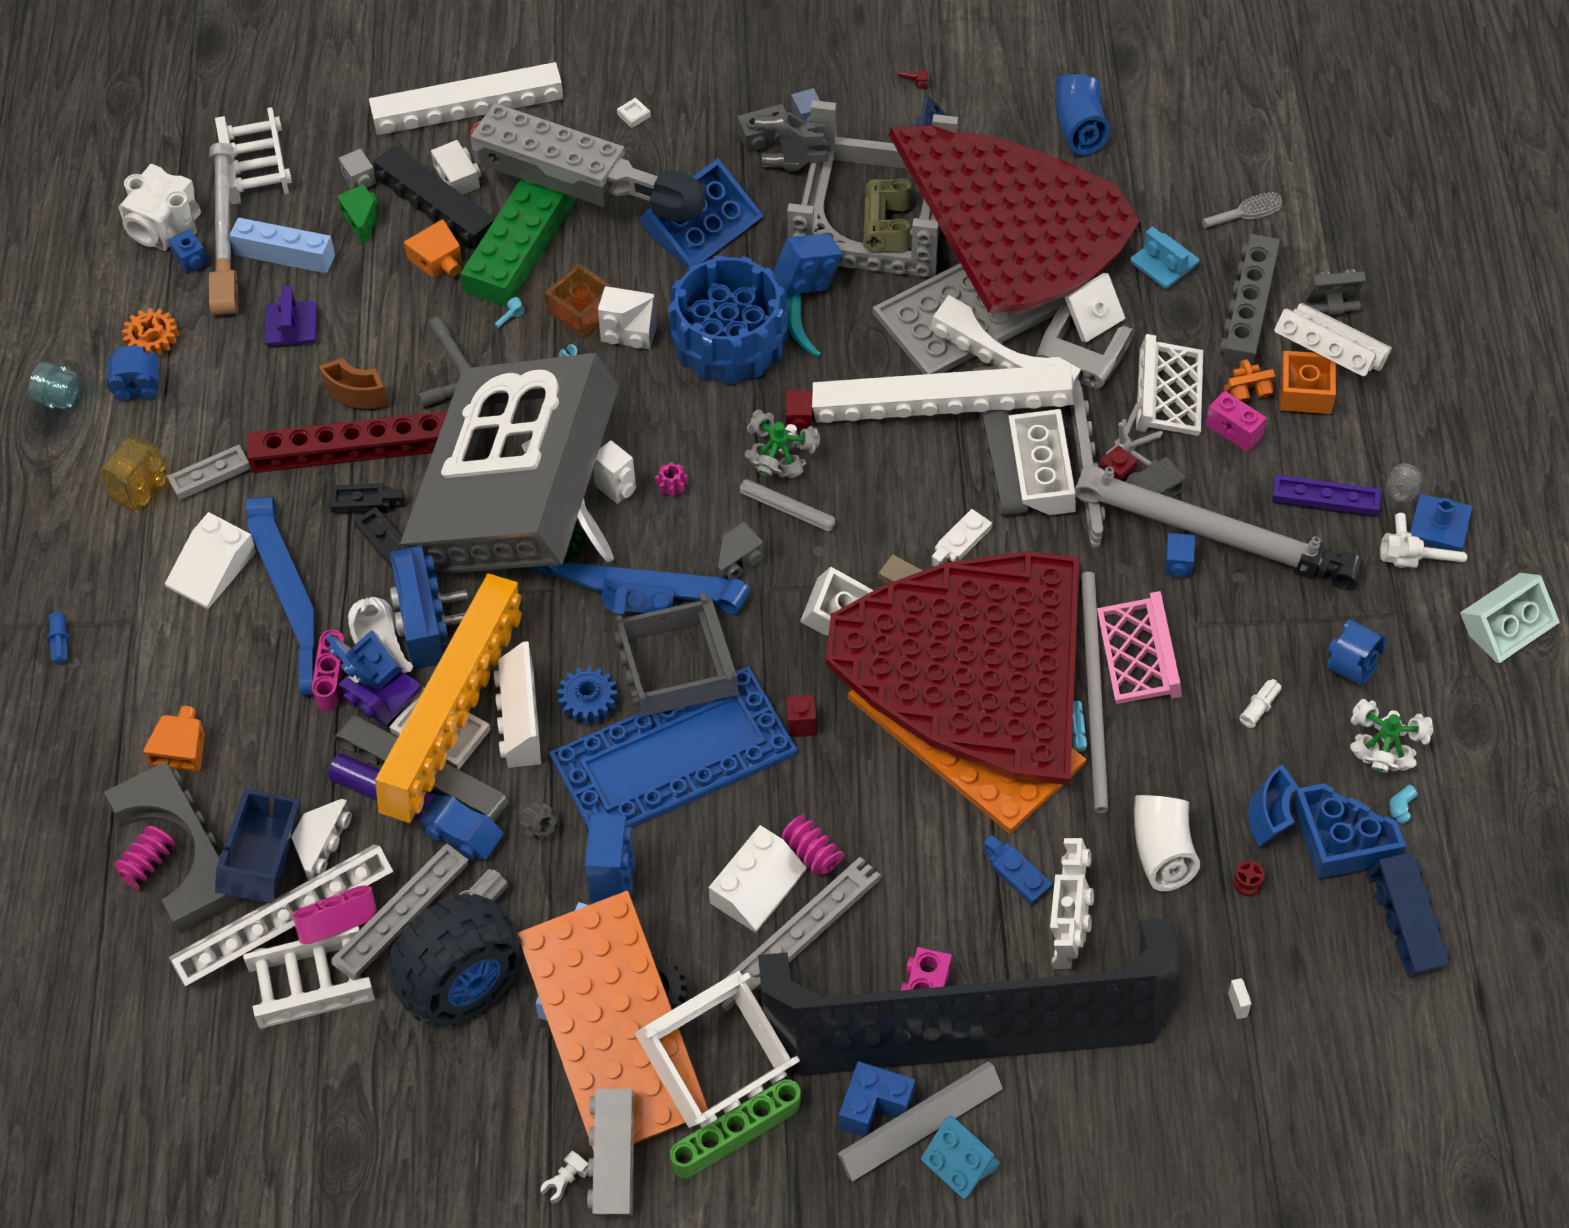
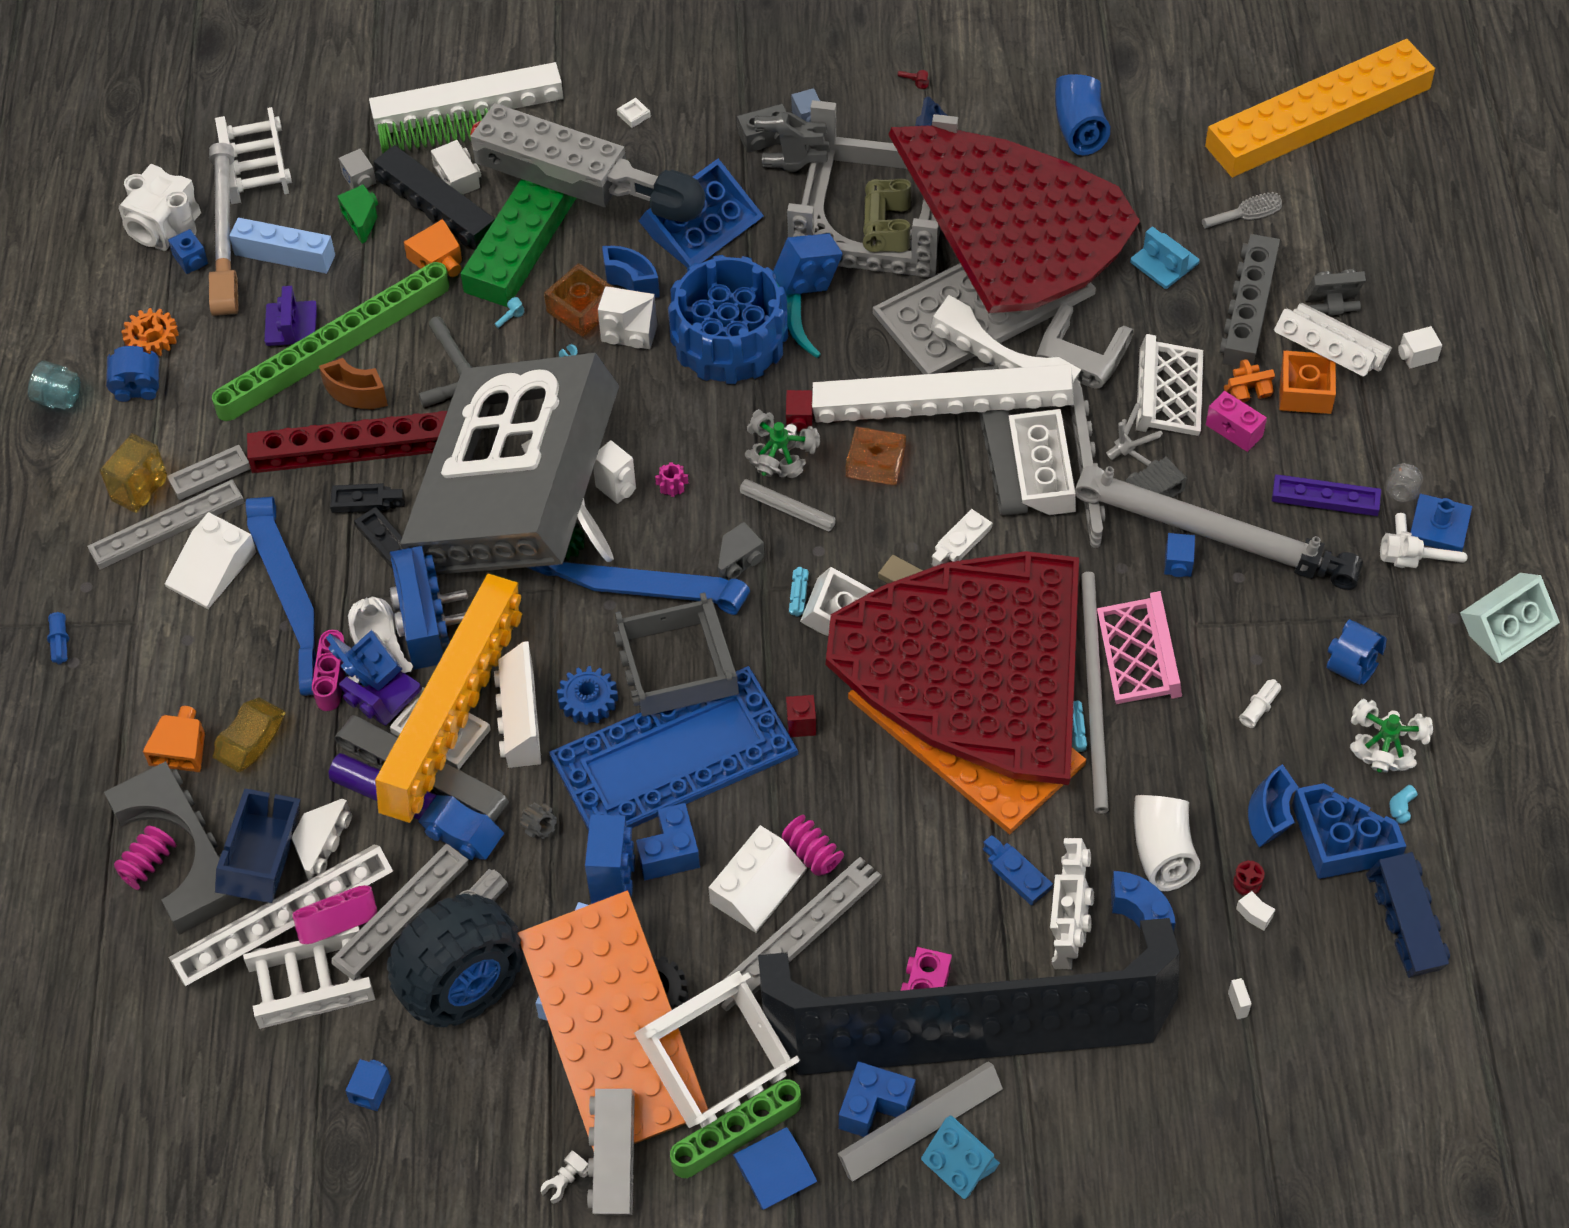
blue bracket [601,578,674,614] -> none
white plate [1064,273,1125,342] -> none
dark red brick [1099,445,1138,482] -> none
none -> light grey tile [87,480,245,570]
none -> bright green beam [212,262,449,421]
none -> clear yellow brick [212,697,285,772]
none -> blue brick [345,1059,391,1111]
none -> bright green piece [377,107,491,154]
none -> blue brick [602,246,660,298]
none -> blue brick [636,803,700,881]
none -> blue slope [733,1127,817,1210]
none -> medium azure axle [789,567,809,617]
none -> clear orange brick [846,427,906,485]
none -> blue brick [1111,871,1175,932]
none -> light orange brick [1205,39,1435,178]
none -> white piece [1236,891,1275,931]
none -> white brick [1398,326,1442,368]

